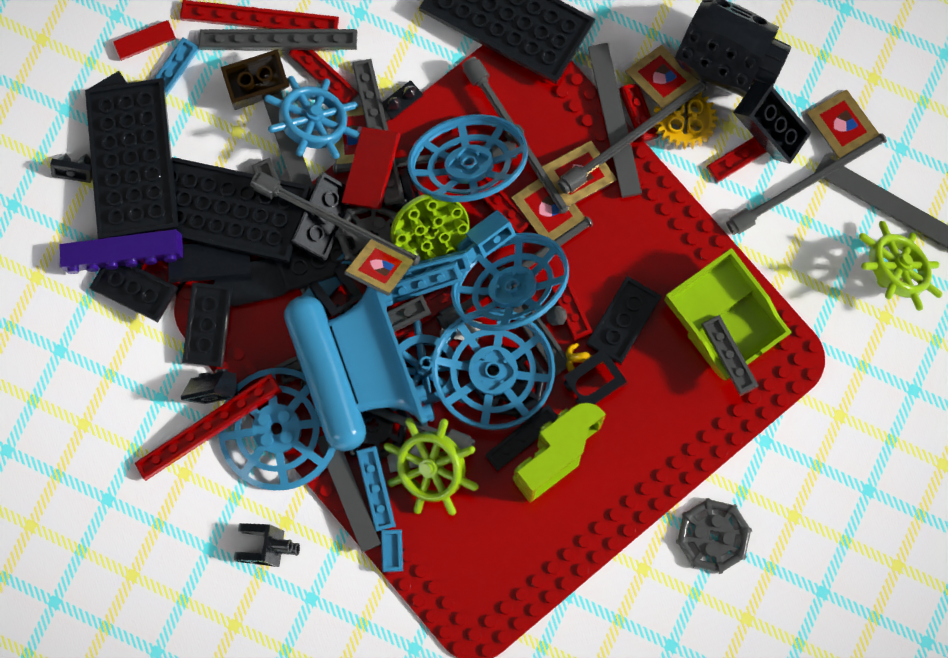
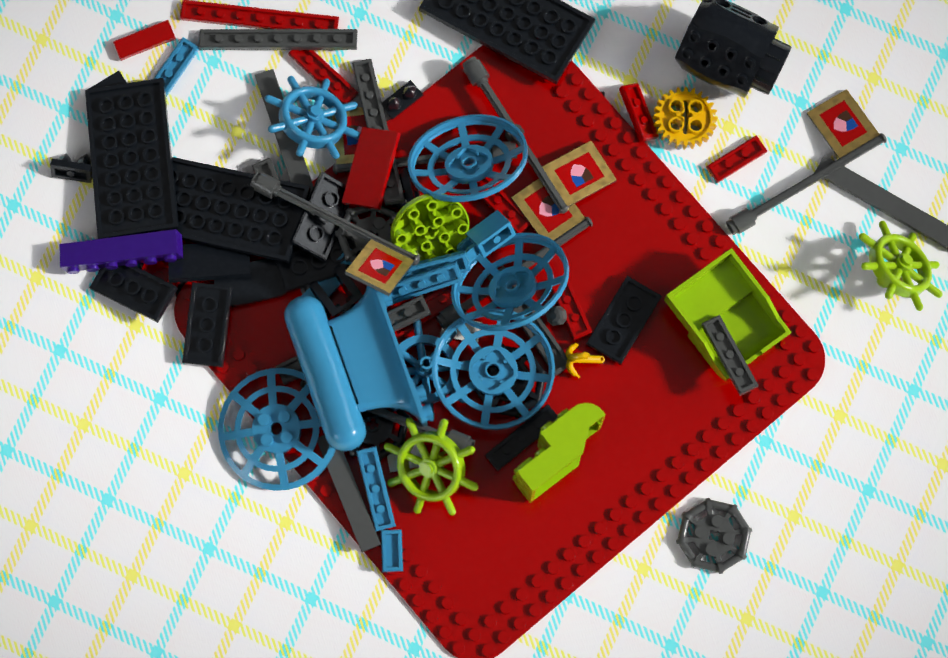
red tile [134,373,282,481] -> none
black slope [180,369,238,405] -> none
dark brown slope [220,49,290,110] -> none
black piece [233,523,300,567] -> none
flag [557,44,707,194] -> none
black panel [563,348,628,405] -> none
dark grey tile [588,43,642,198] -> none
black brick [733,81,812,164] -> none

